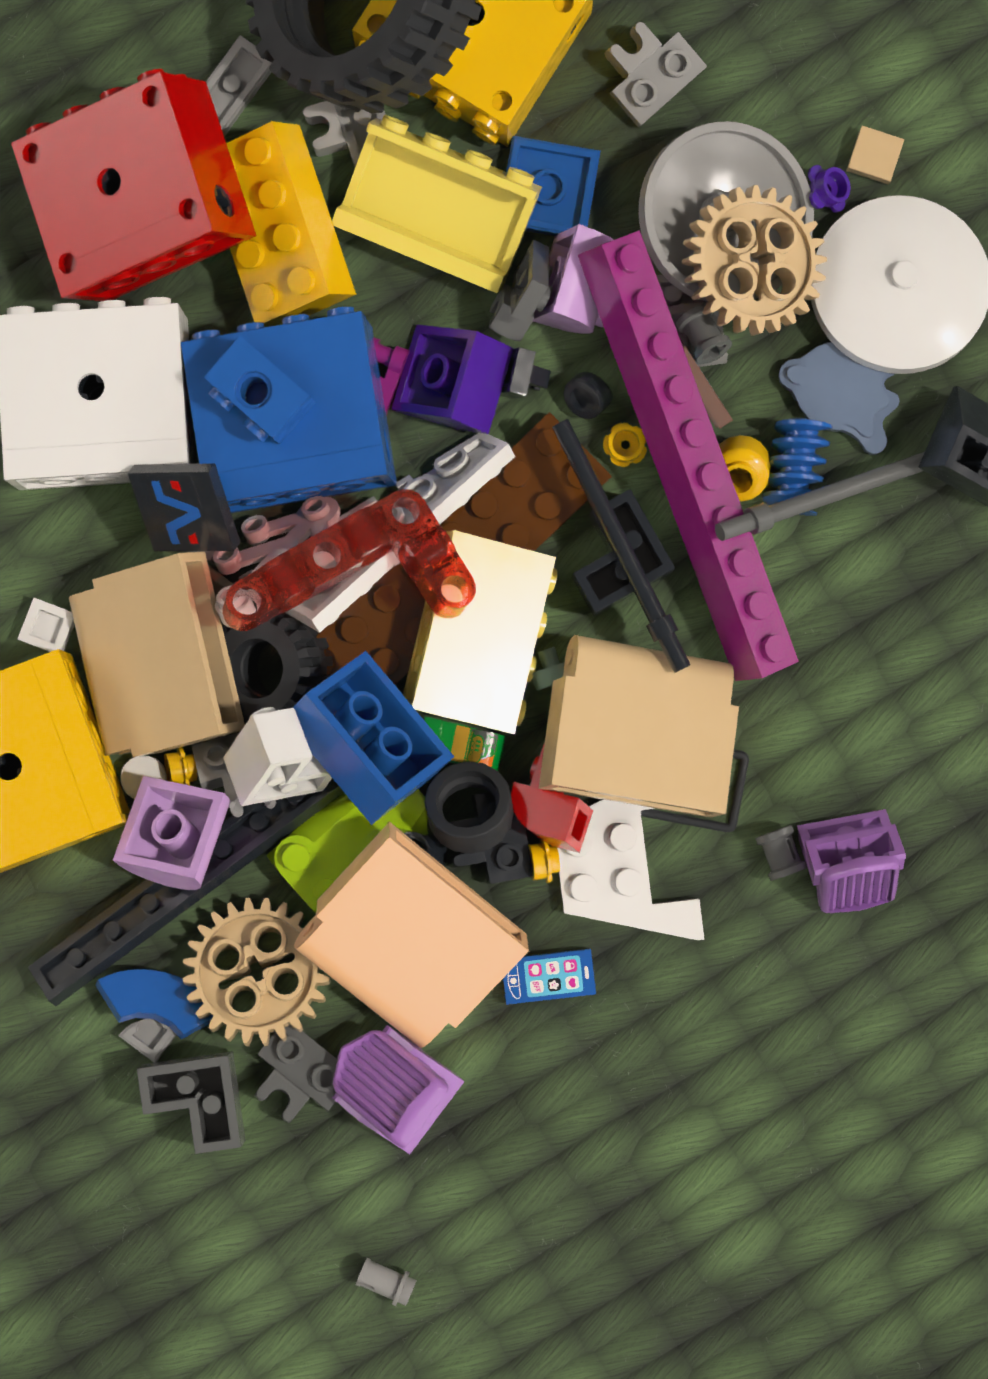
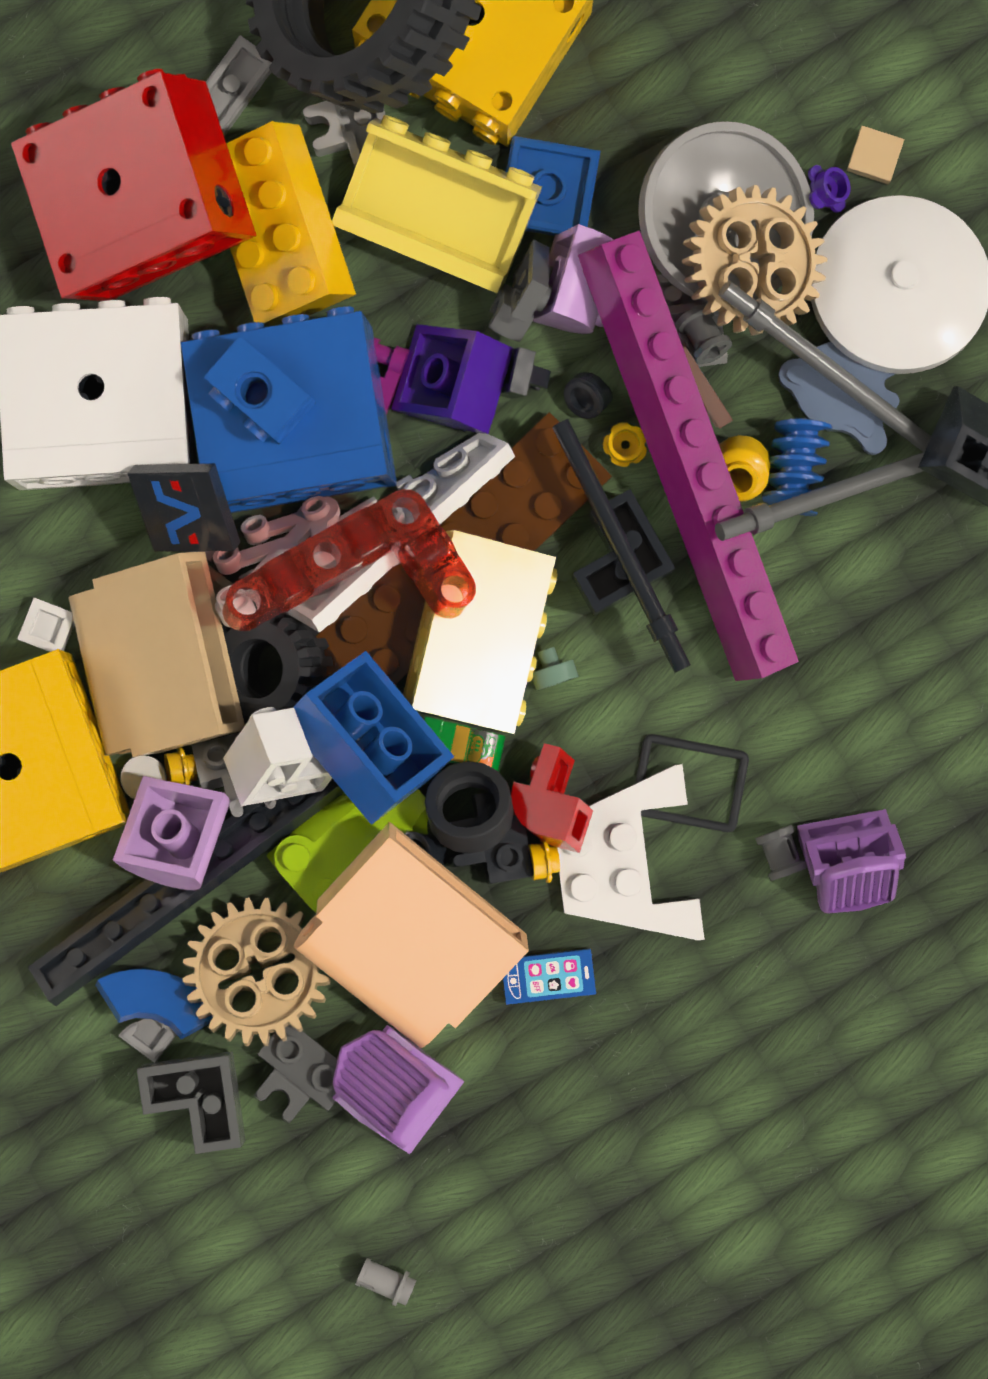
tan piece [539,635,739,818] -> none
light grey plate [604,21,707,127] -> none
none -> dark grey bar [718,281,932,452]

